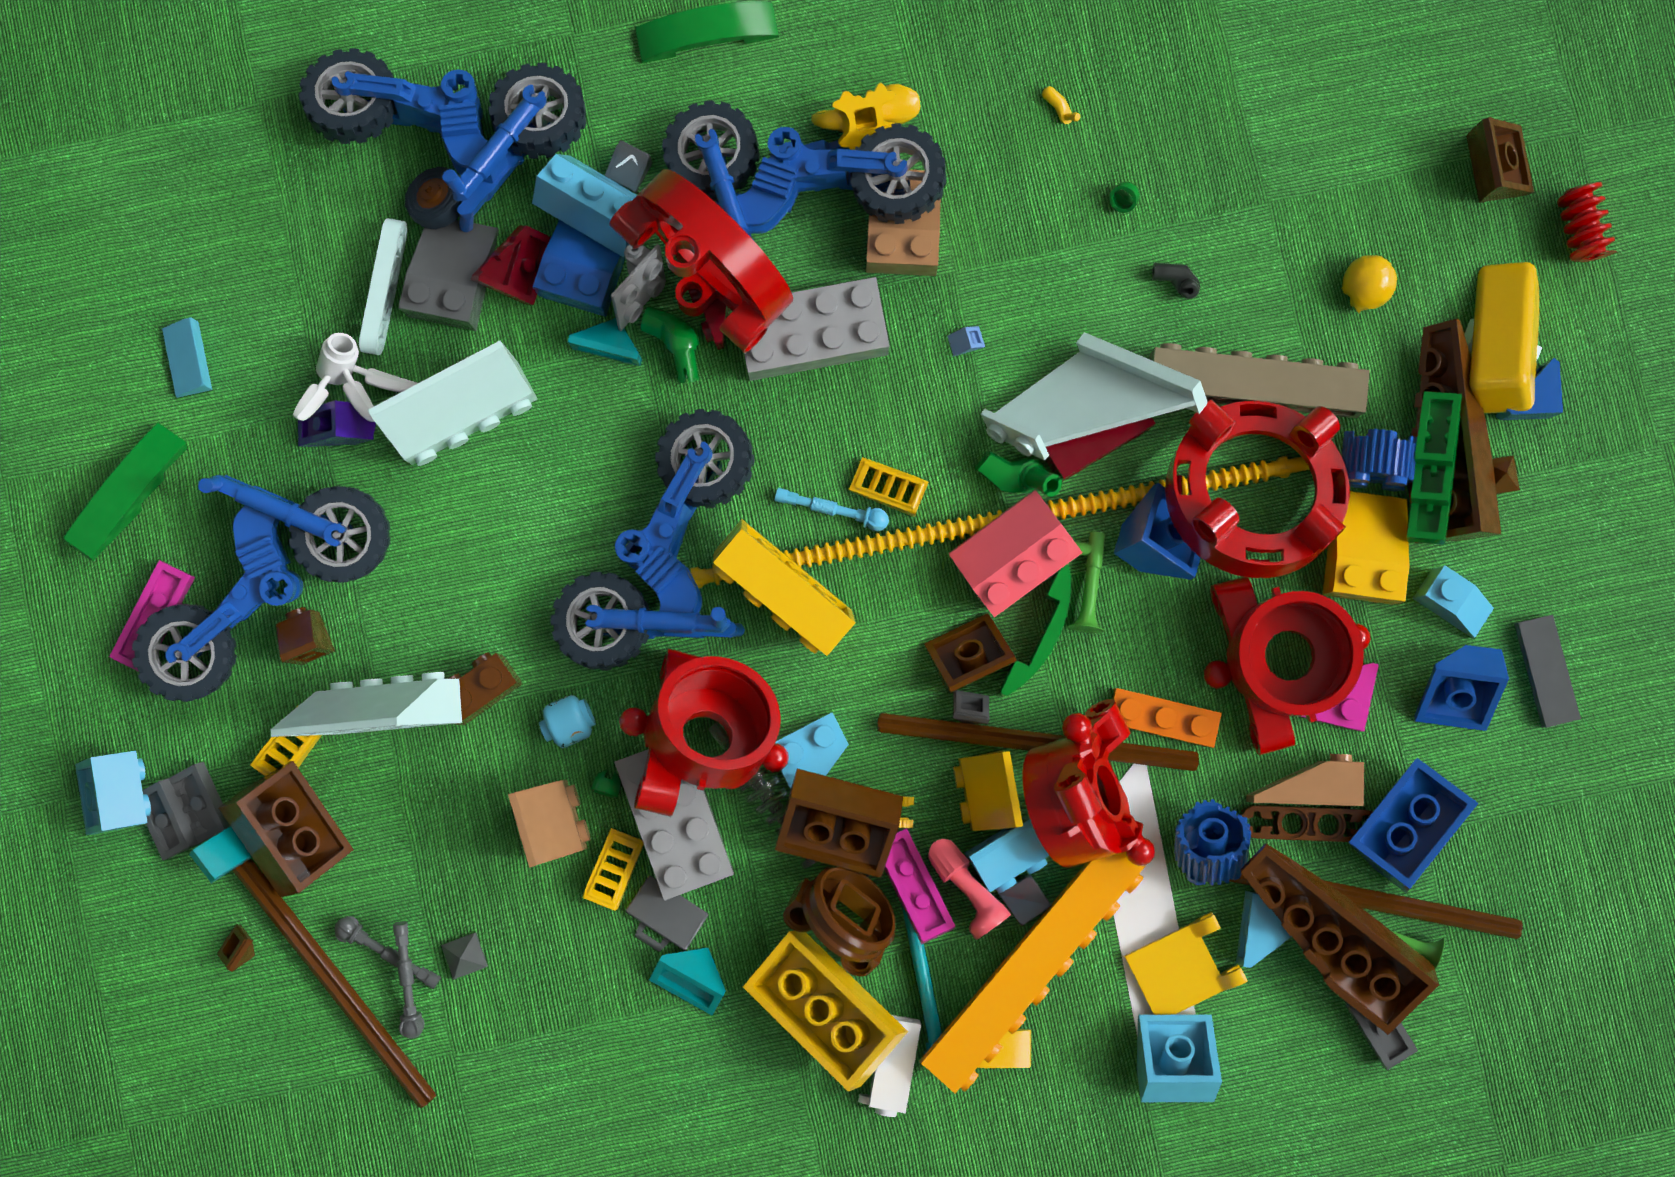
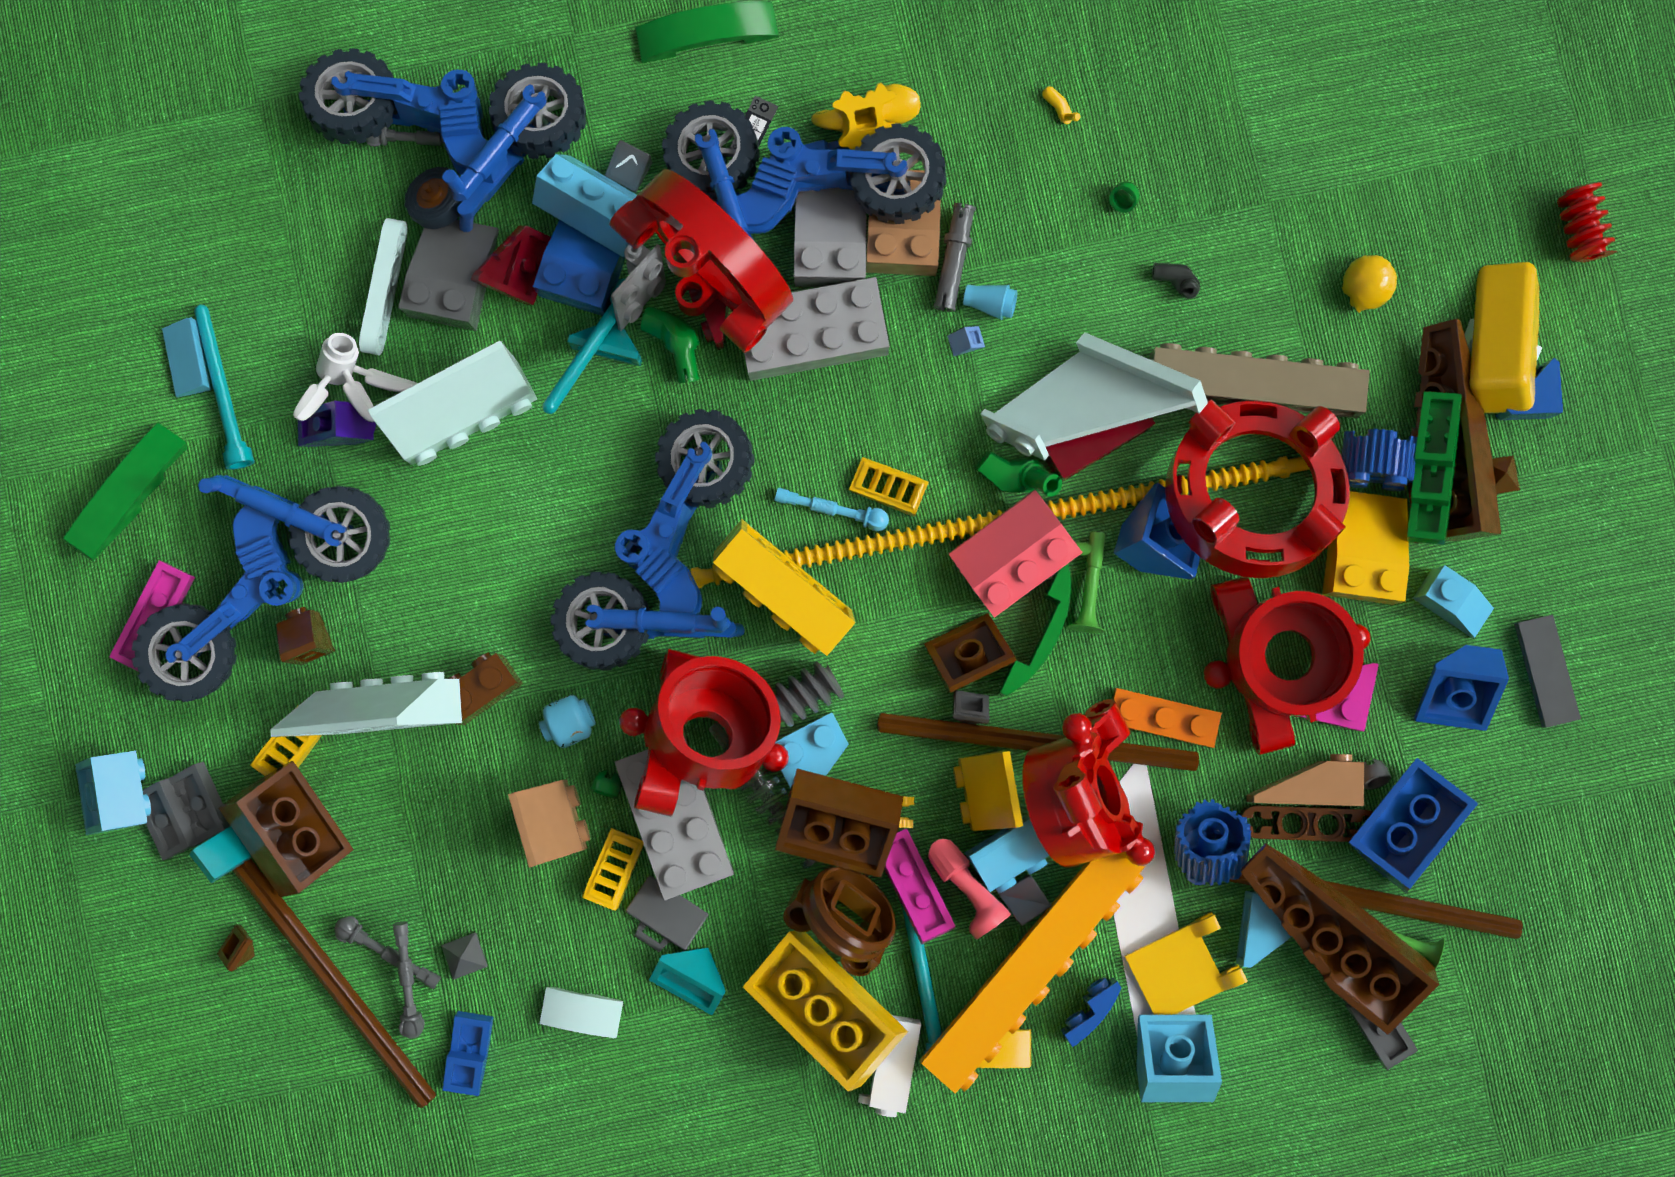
reddish brown slope [1466,117,1534,203] -> none
none -> teal piece [194,304,255,470]
none -> dark grey piece [366,127,445,147]
none -> blue slope [442,1011,494,1096]
none -> light aqua slope [540,987,623,1038]
none -> teal piece [542,279,625,414]
none -> sticker [730,96,778,149]
none -> dark grey piece [775,661,845,729]
none -> light grey slope [794,188,866,287]
none -> dark grey pin [933,203,976,312]
none -> medium azure cone [963,284,1017,320]
none -> blue slope [1061,977,1122,1047]
none -> dark grey hinge [1364,759,1392,790]

